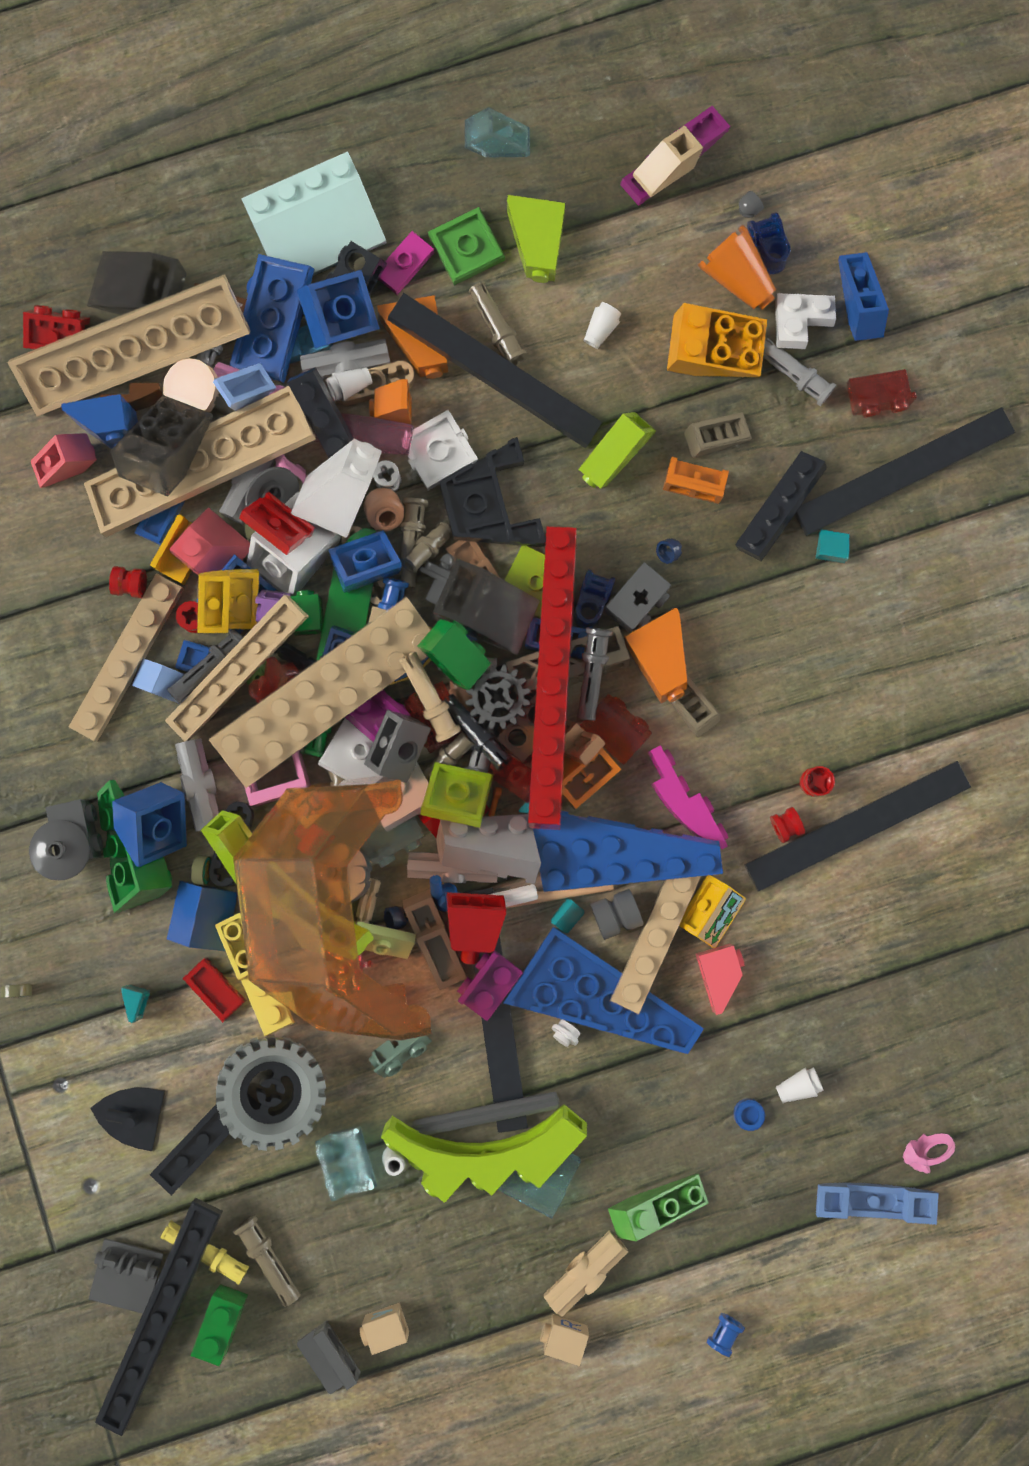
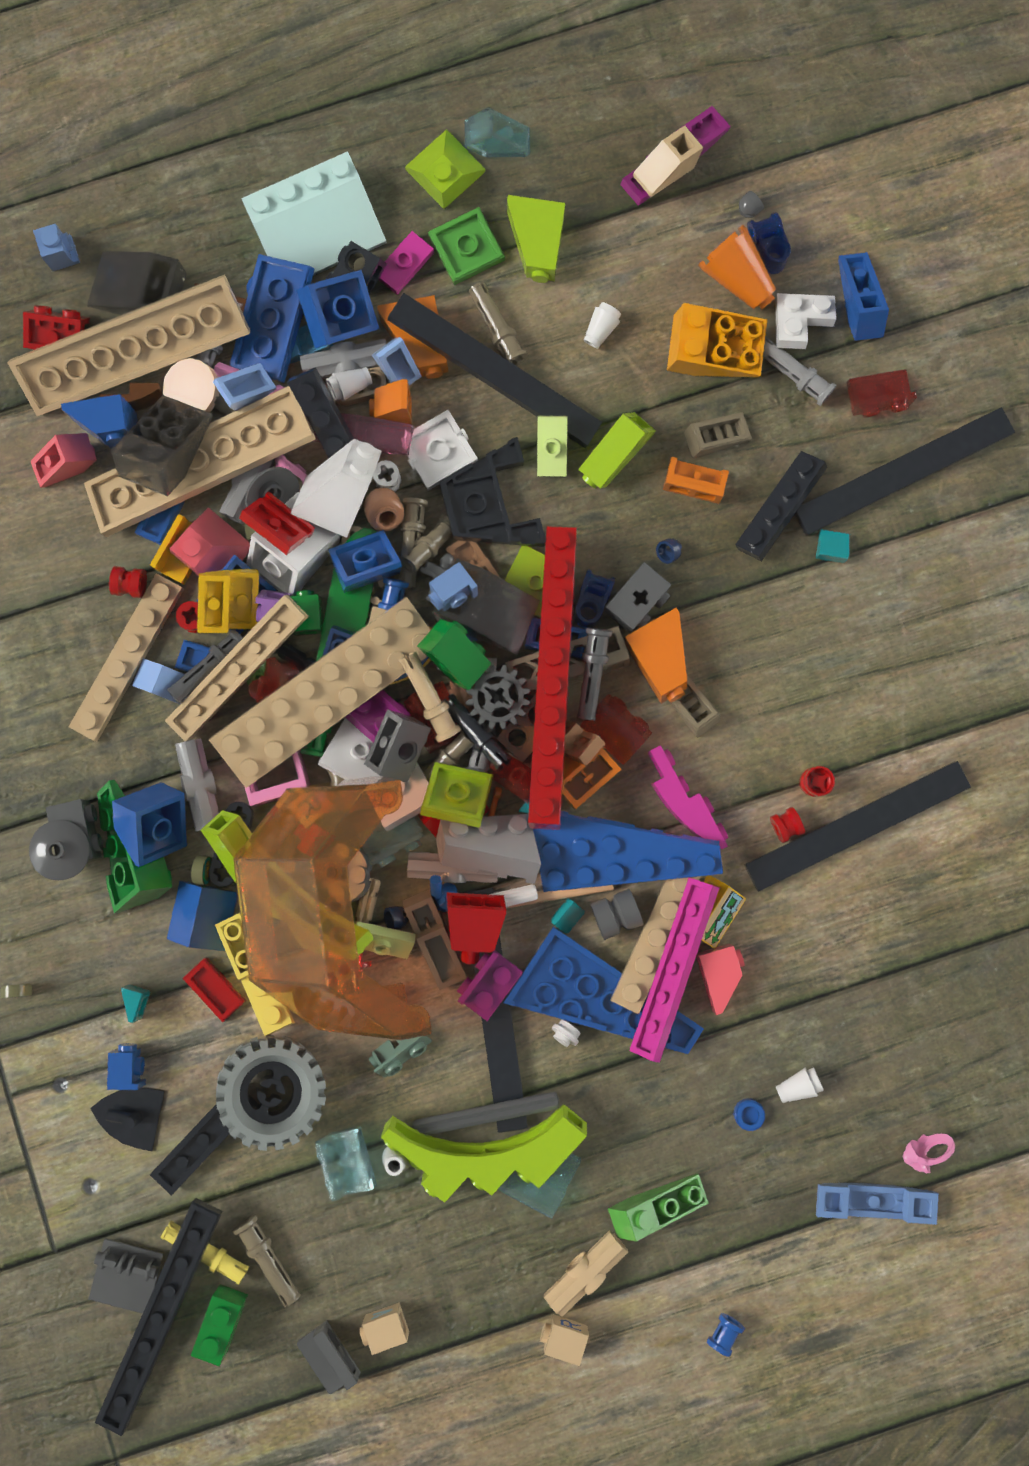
none -> medium blue brick [33,223,80,271]
none -> blue brick [107,1043,146,1090]
none -> light blue slope [372,337,422,386]
none -> lime slope [405,129,485,209]
none -> medium blue brick [428,562,478,611]
none -> yellowish green plate [537,416,568,477]
none -> dark pink plate [629,877,719,1063]

